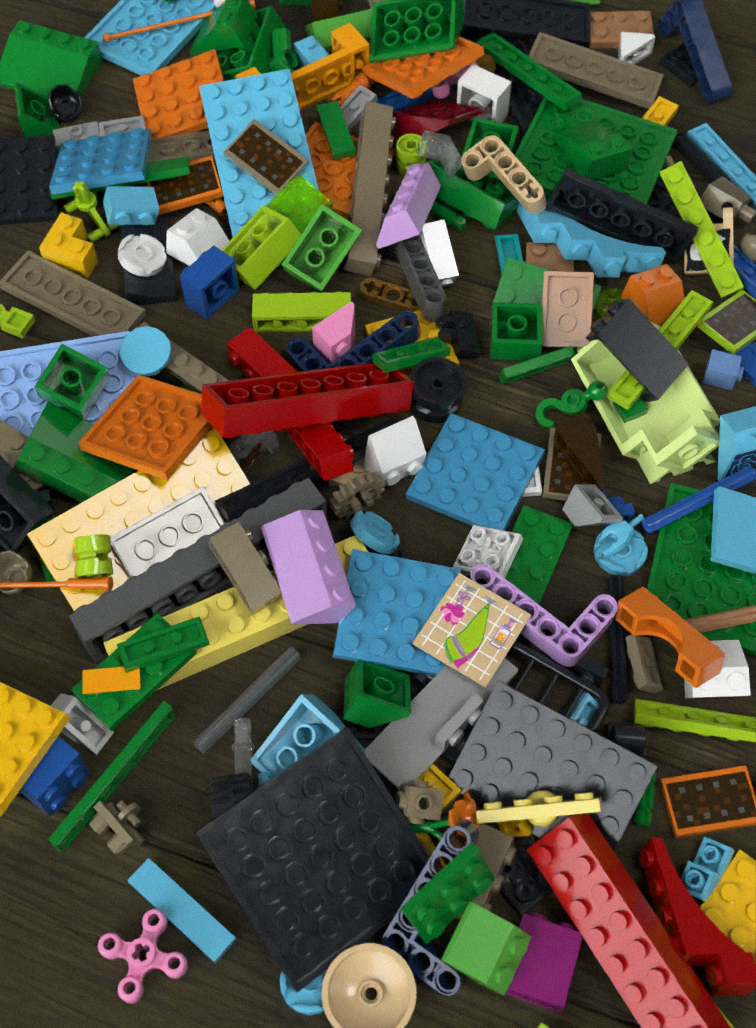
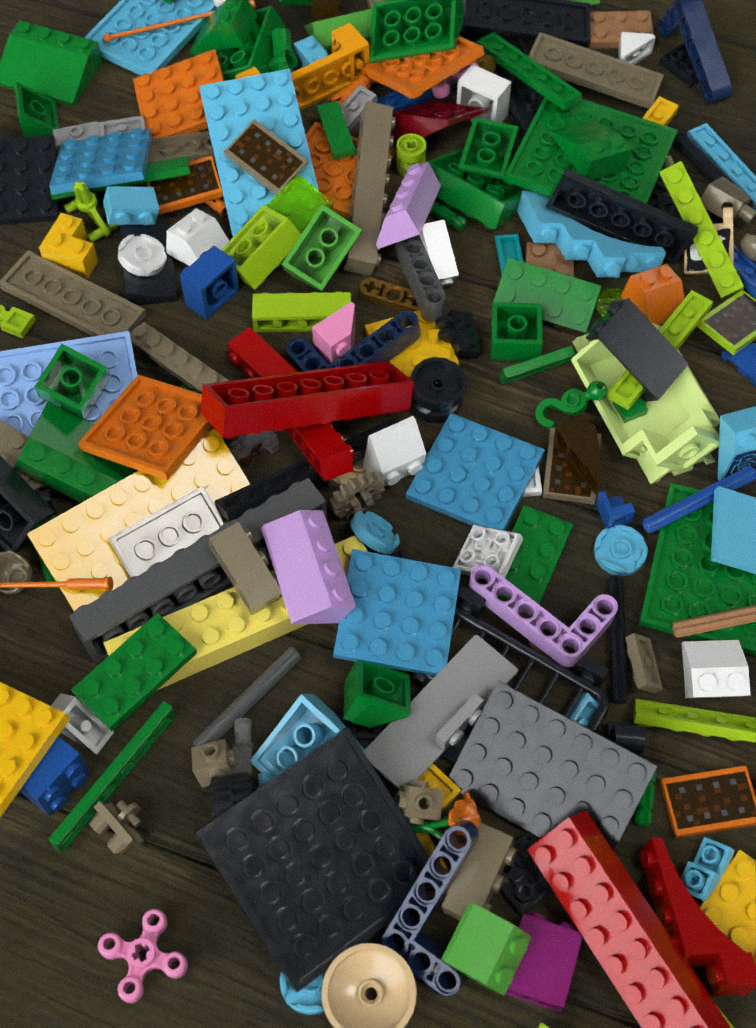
black hair [47,84,83,122] -> none
lime wheel [74,534,113,578] -> none
light orange sticker [82,667,140,694] -> none
green tile [117,616,209,673] -> none
medium azure tile [120,326,172,377] -> none
medium azure tile [127,858,236,964] -> none
green tile [372,337,451,373] -> none
green plate [401,842,496,944] -> none
sticker [412,573,531,688] -> none
clear bracket [416,130,461,178] -> none
tan beam [461,135,547,214] -> none
light yellow plate [476,790,603,827] -> none
yellow tile [497,819,533,837] -> none
medium nougat plate [542,271,594,348] -> none
light grey slope [562,484,623,527] -> none
medium azure hand [598,514,644,557] -> none
orange arch [615,587,725,688] -> none
medium blue brick [702,349,744,390] -> none
none -> dark tan brick [191,739,238,788]

